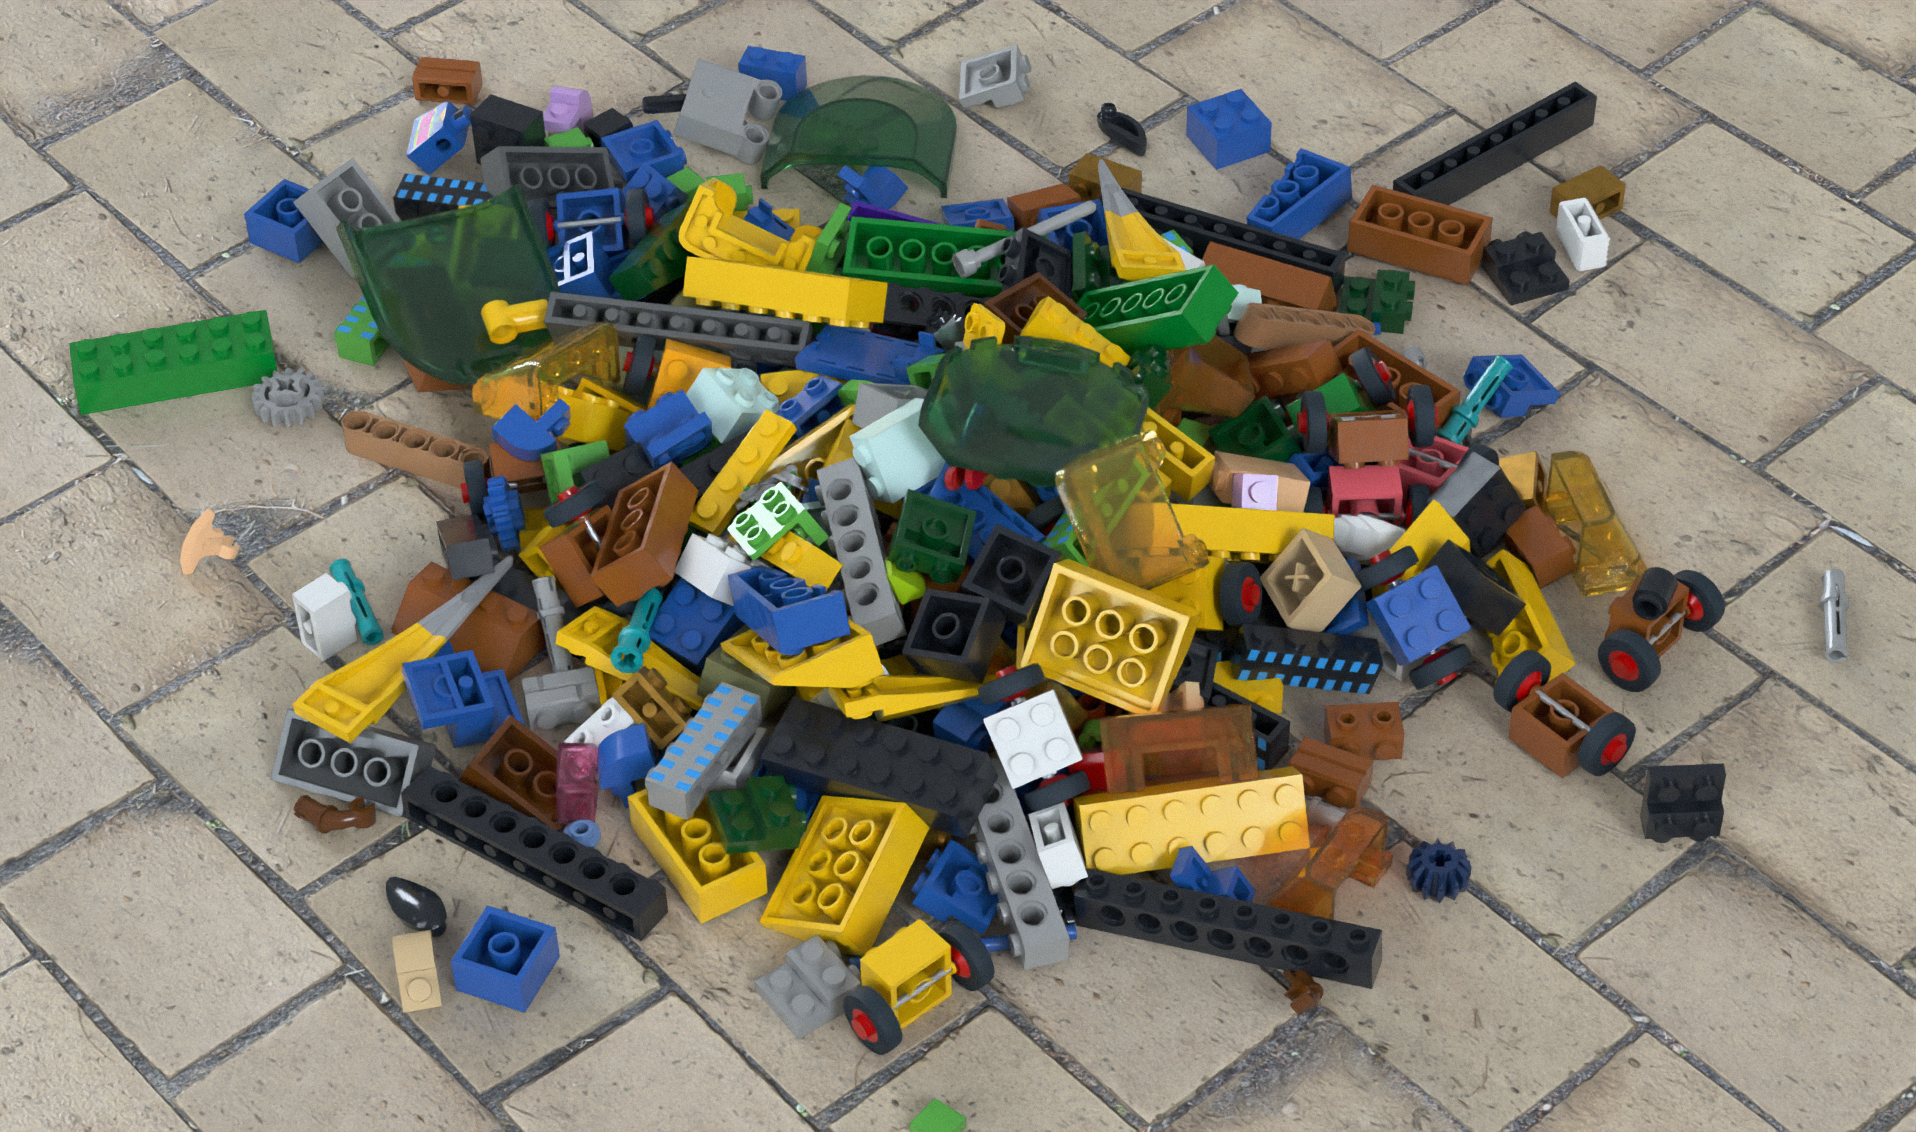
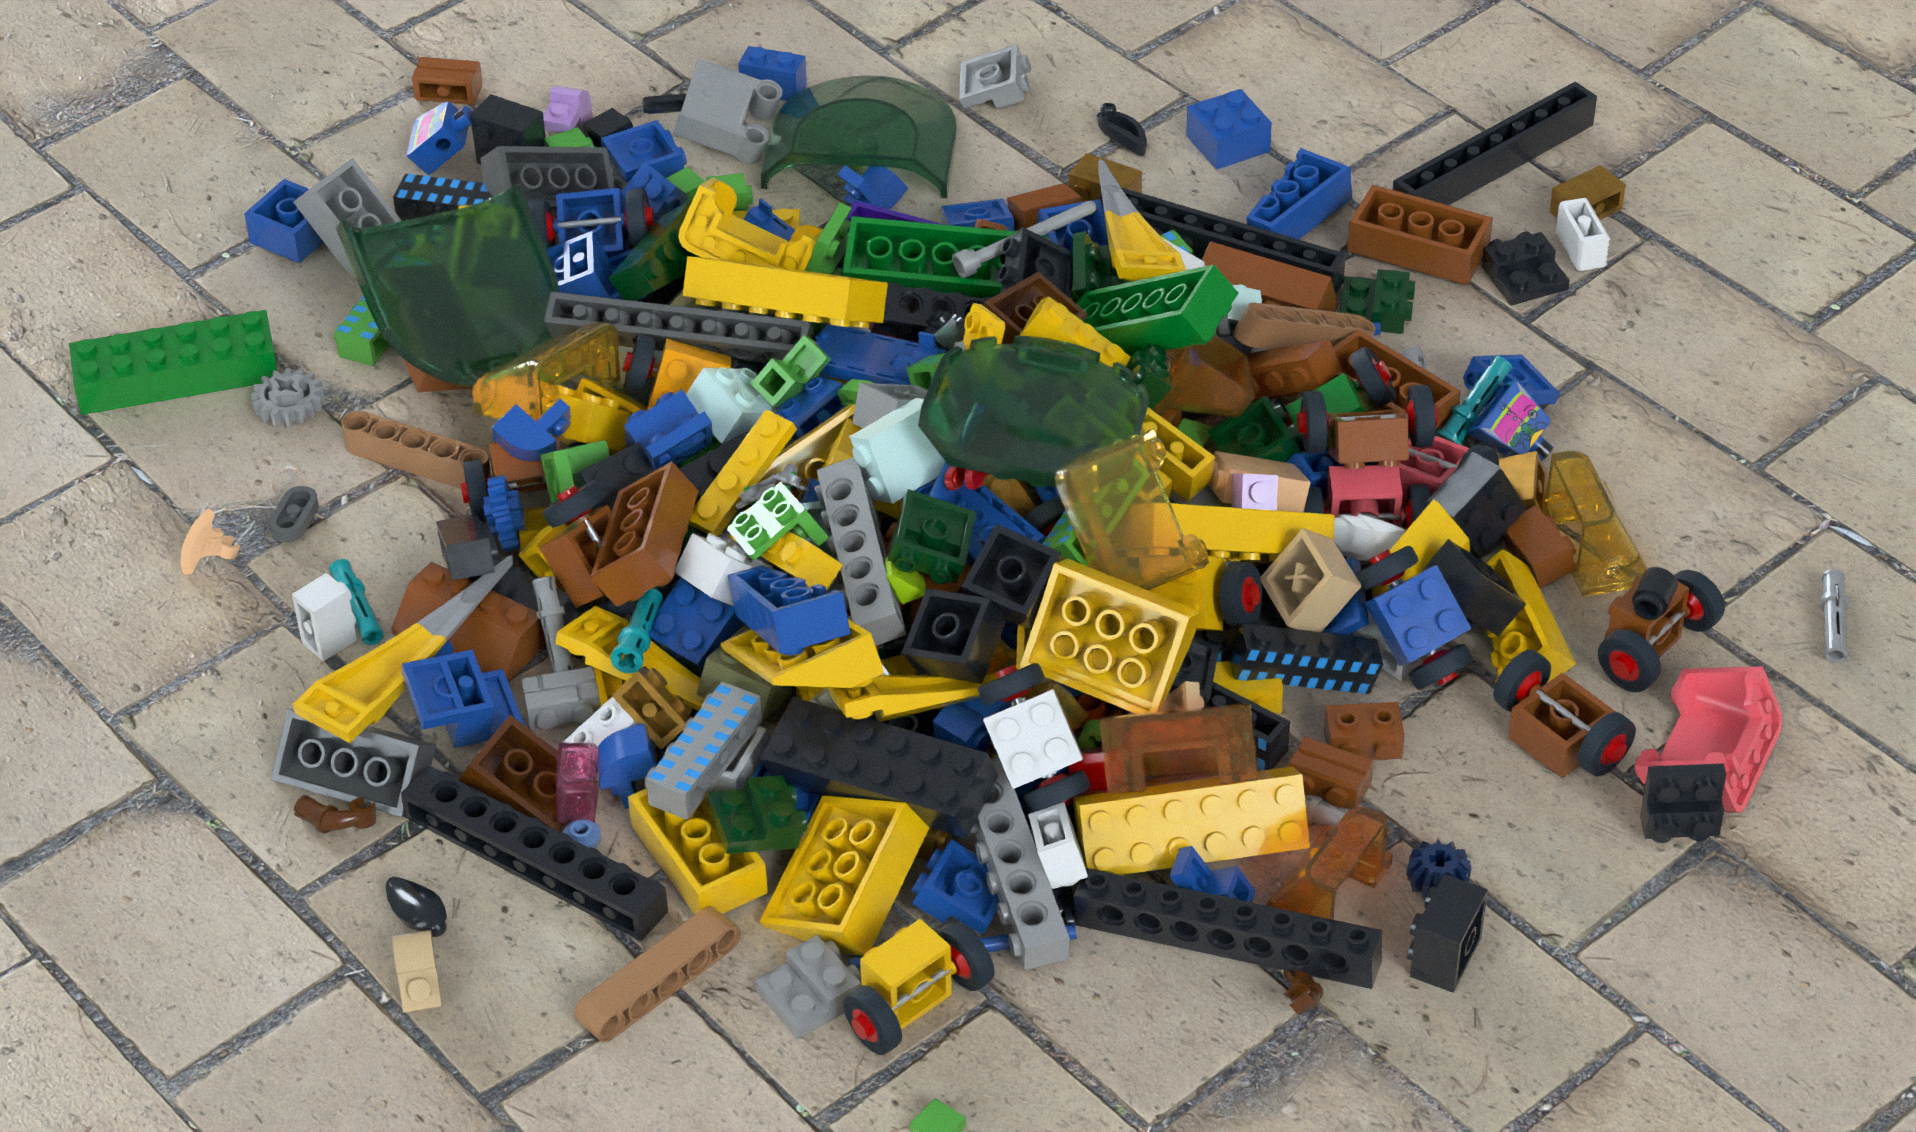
blue brick [451,905,560,1013] -> none
yellow piece [481,299,548,344] -> none
none -> dark grey plate [269,486,319,543]
none -> medium nougat beam [574,906,741,1042]
none -> bright green brick [750,335,832,408]
none -> black brick [1407,874,1488,993]
none -> torso [1467,380,1553,461]
none -> coral windscreen [1635,666,1782,813]

